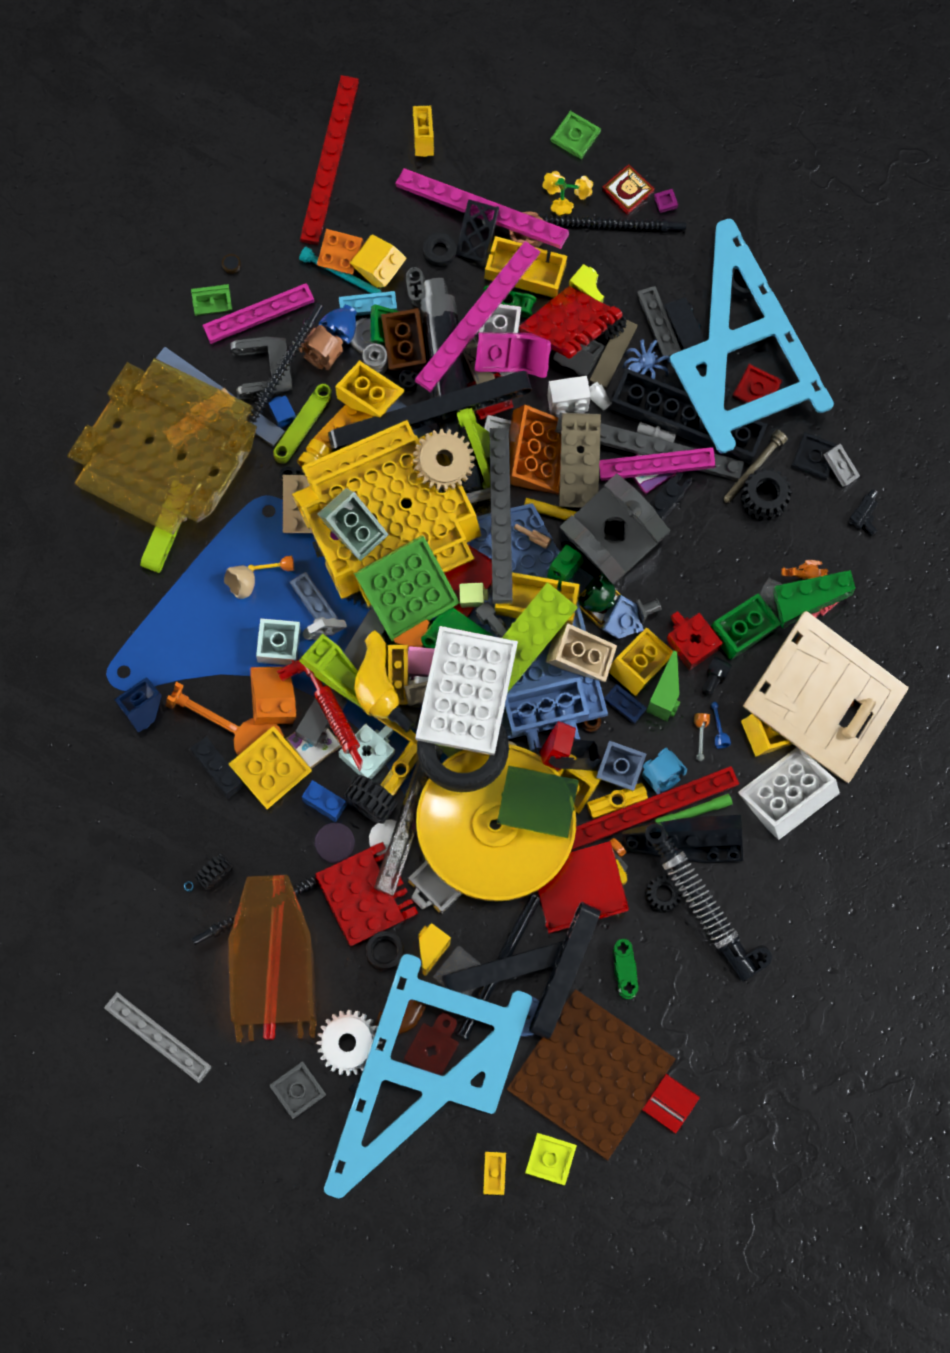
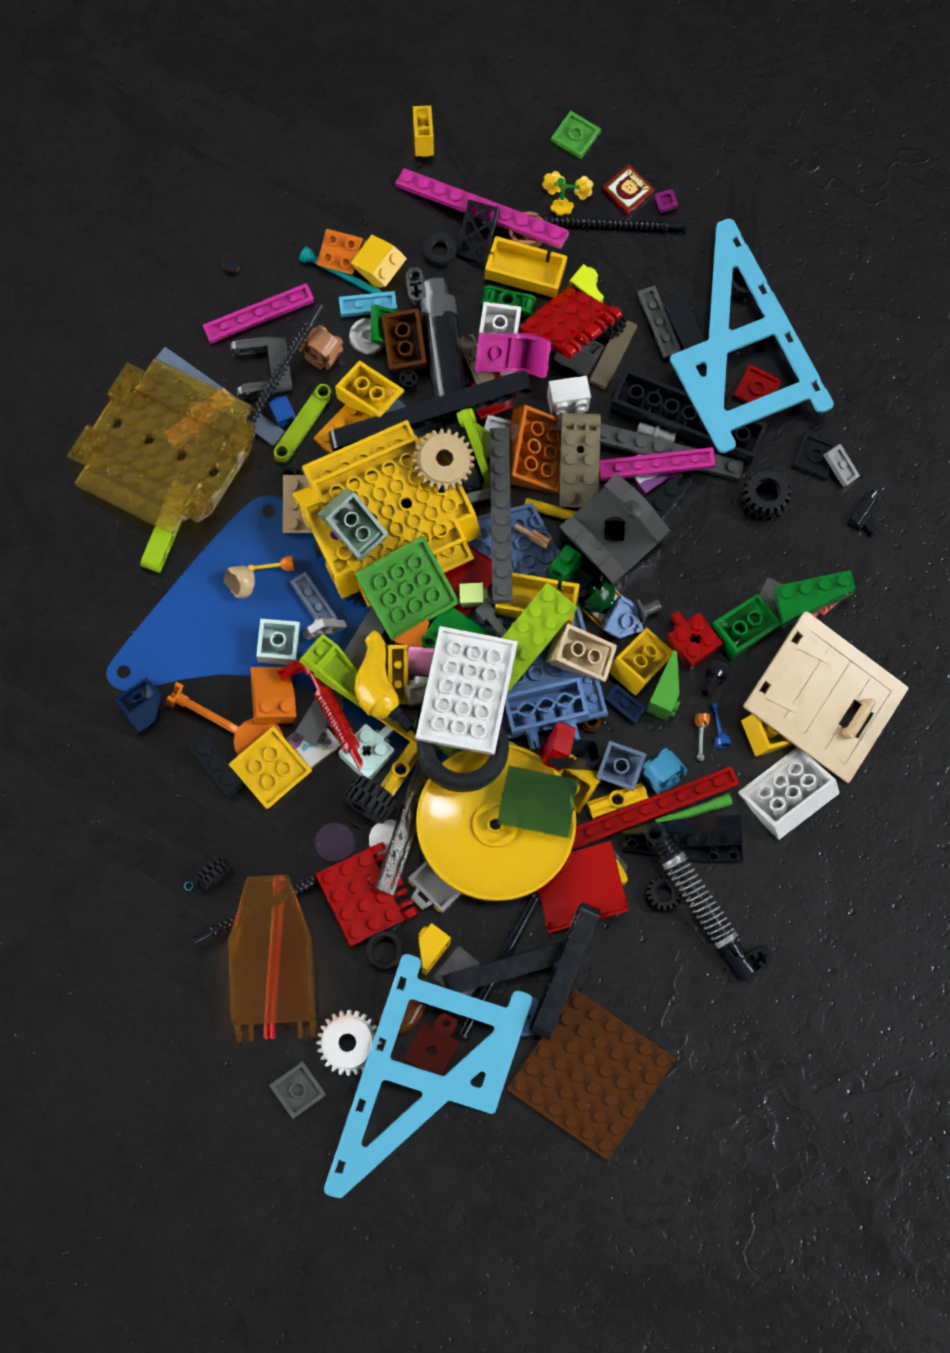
light grey tile [104,992,212,1083] -> none
bright green hinge [191,284,232,316] -> none
yellow wheel [297,439,332,467] -> none
red plate [300,75,359,246] -> none
blue brick [302,780,346,822] -> none
blue piece [319,304,357,345] -> none
light grey wheel [362,343,388,375] -> none
dark pink plate [415,241,540,392] -> none
yellow plate [483,1152,506,1195] -> none
neon yellow plate [525,1133,577,1186] -> none
white cone [589,382,611,411] -> none
orange tile [610,838,626,858] -> none
green piece [613,939,639,1000] -> none
medium blue animal [622,339,670,379] -> none
red slope [642,1074,700,1133] -> none
dark tan piece [724,430,788,503] -> none
orange piece [781,560,828,580] -> none

